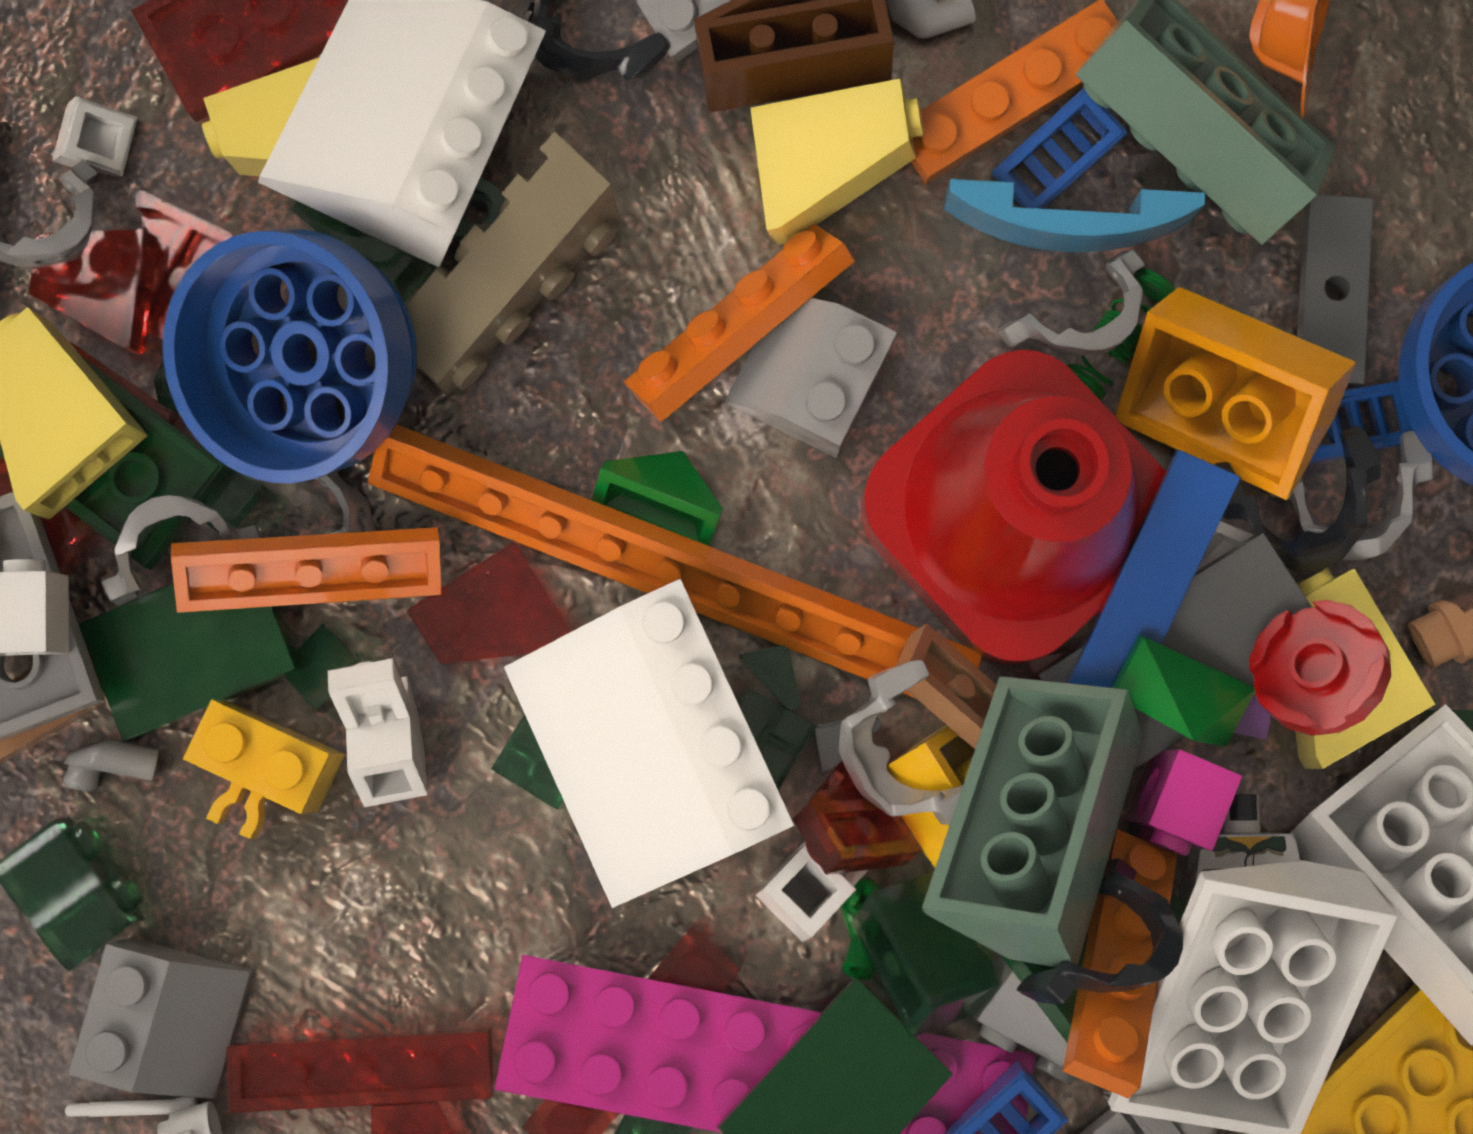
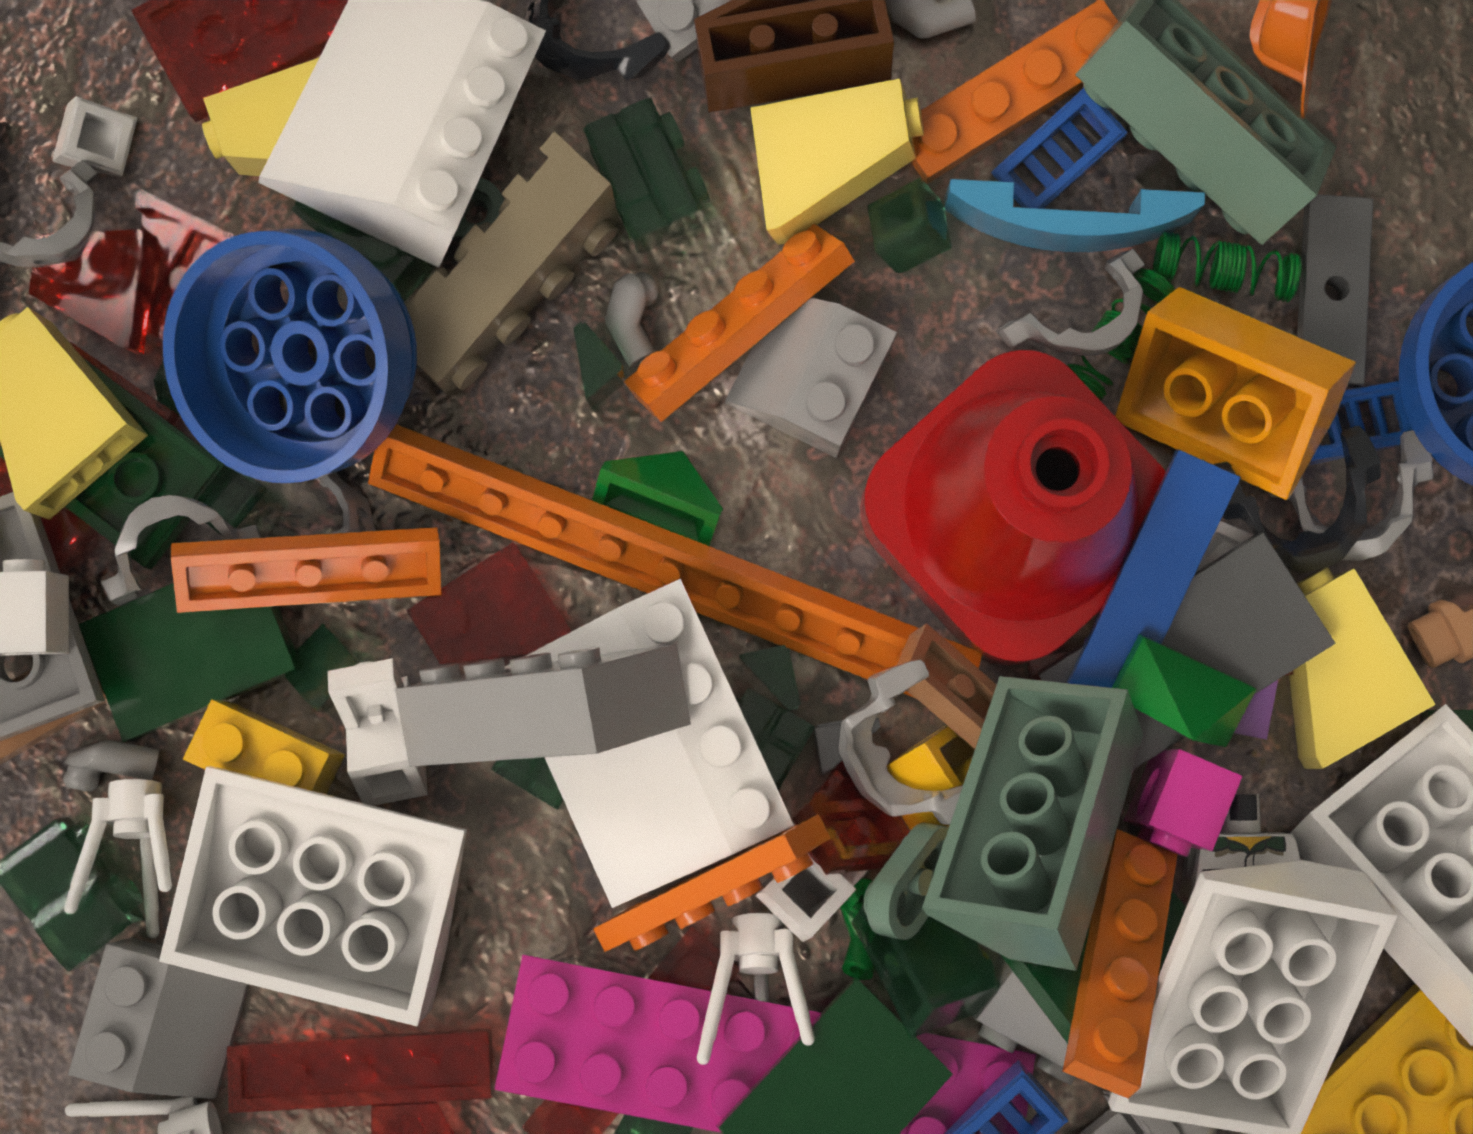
black helmet [1017,858,1183,1004] -> none
red tile [1249,600,1391,736] -> none
none -> white plant [64,779,172,938]
none -> white slope [159,766,467,1026]
none -> light grey wedge [395,644,691,767]
none -> clear green slope [573,322,626,410]
none -> clear green brick [583,98,710,254]
none -> orange plate [593,814,831,952]
none -> light grey arm [605,272,658,369]
none -> white plant [697,913,815,1065]
none -> sand green plate [864,822,949,940]
none -> clear green slope [867,177,952,273]
none -> green piece [1153,231,1302,303]

